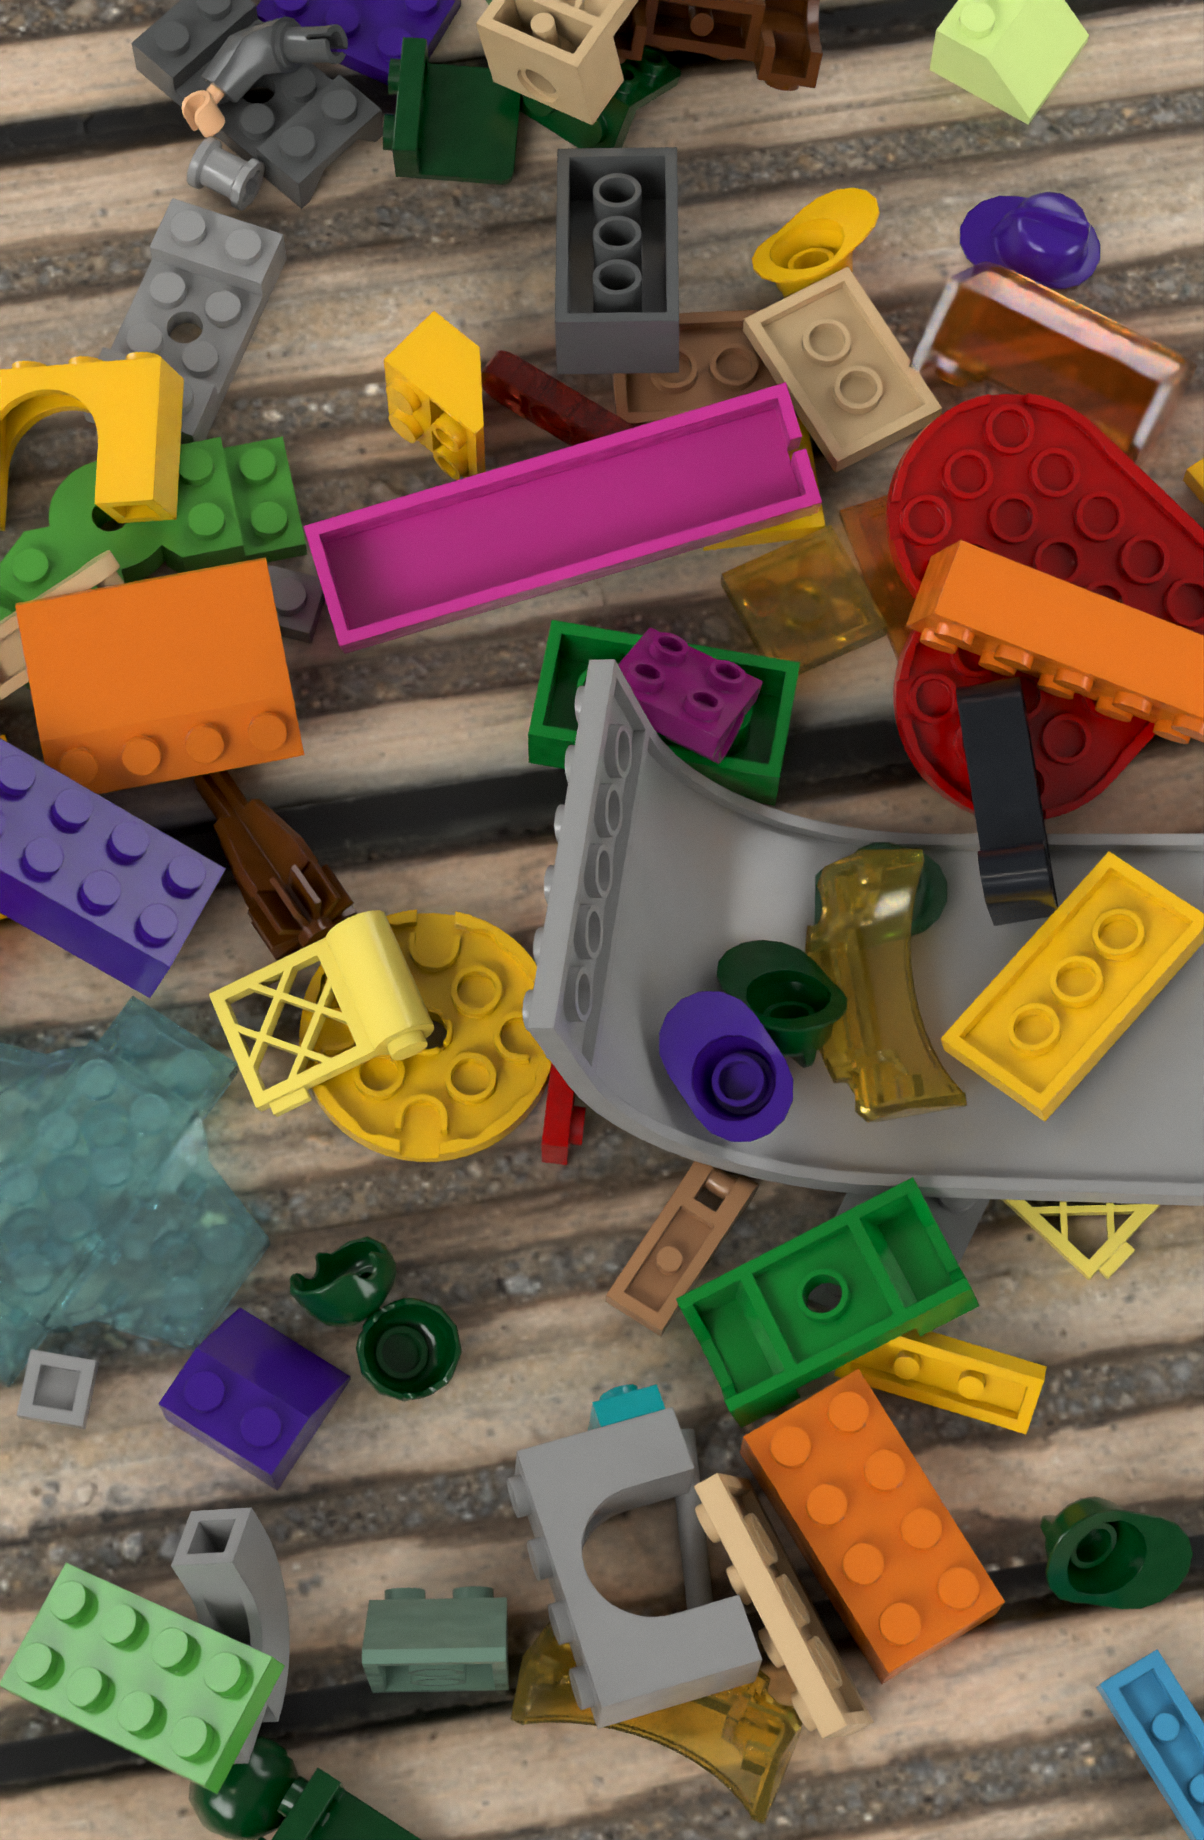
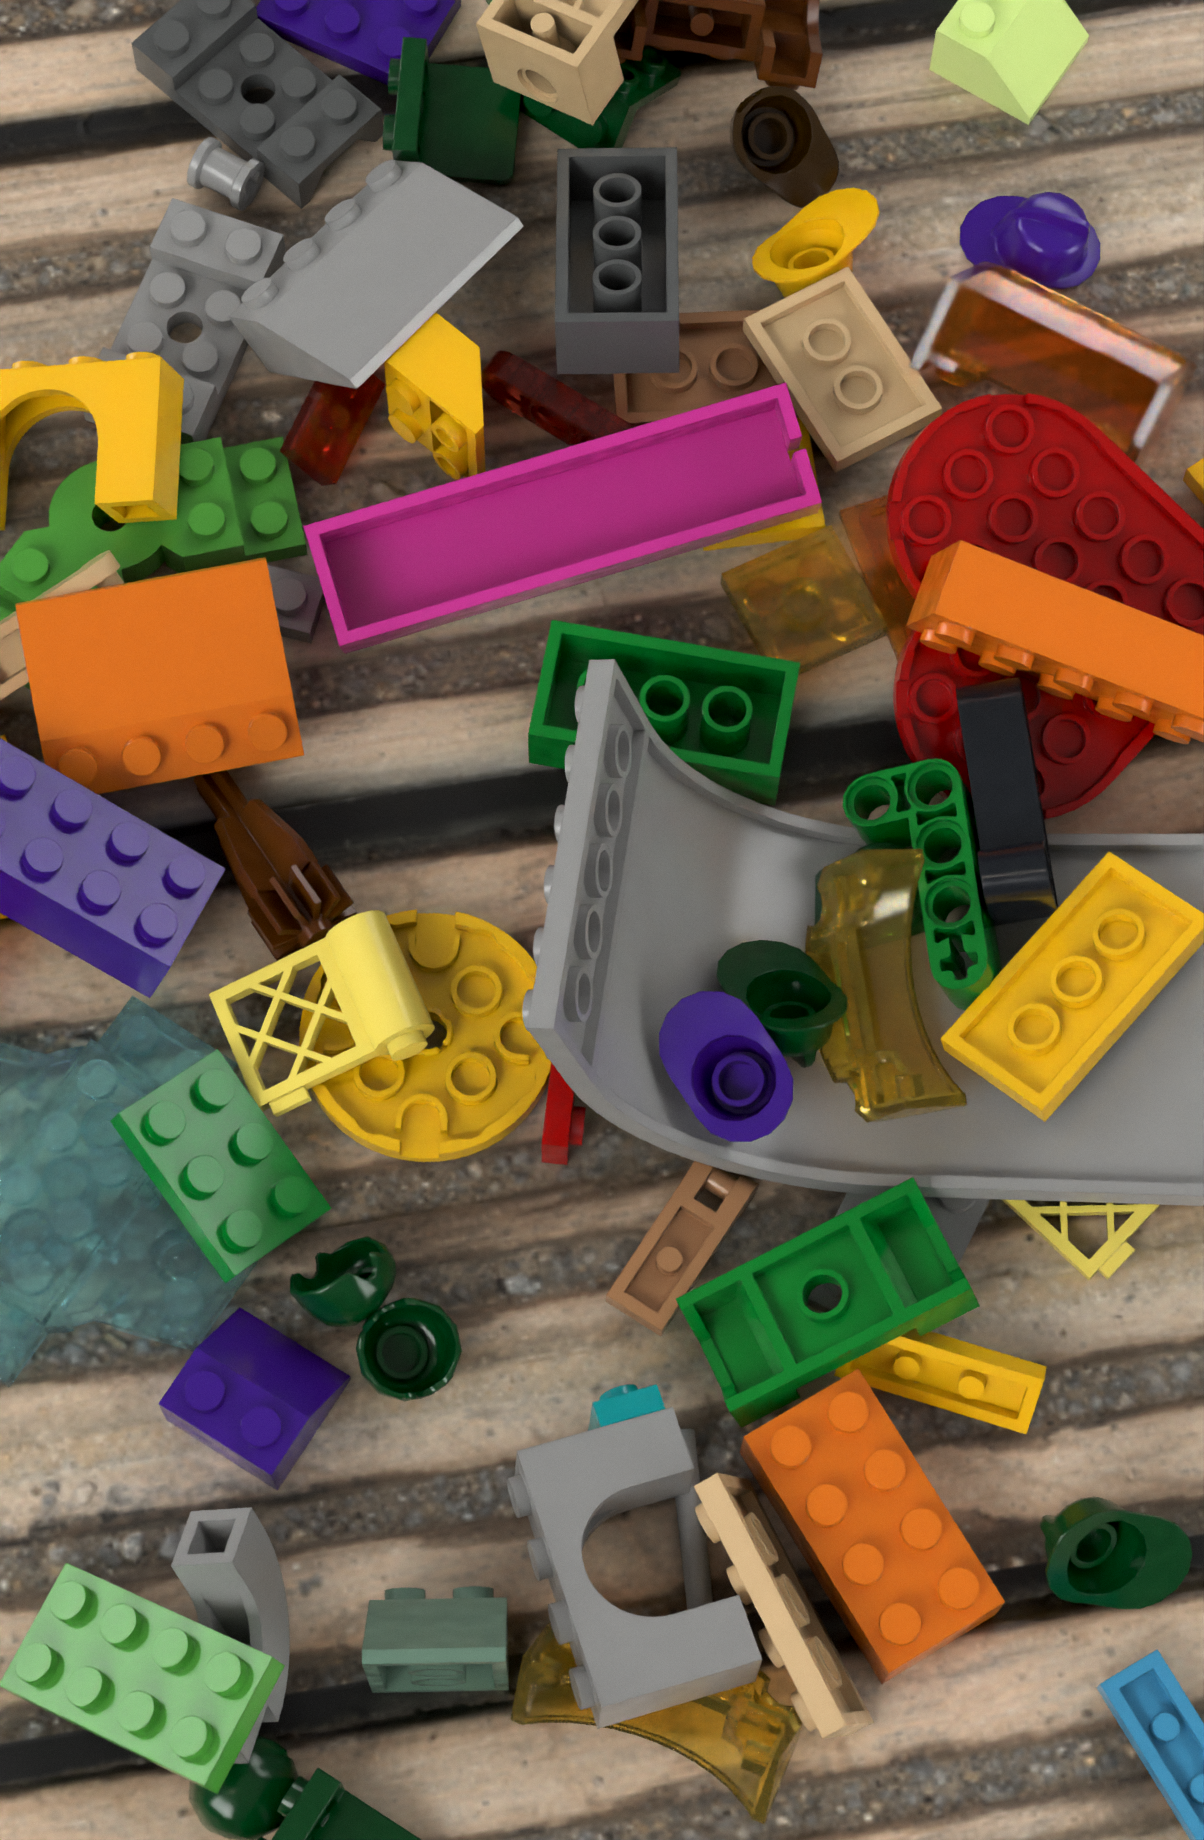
light grey plate [17,1349,99,1430] -> none
dark grey arm [182,17,348,138] -> none
magenta plate [618,627,763,764] -> none
none -> green plate [110,1049,331,1284]
none -> light grey slope [229,160,524,389]
none -> clear red plate [280,374,386,486]
none -> dark brown piece [729,86,839,208]
none -> green beam [842,759,1002,1010]

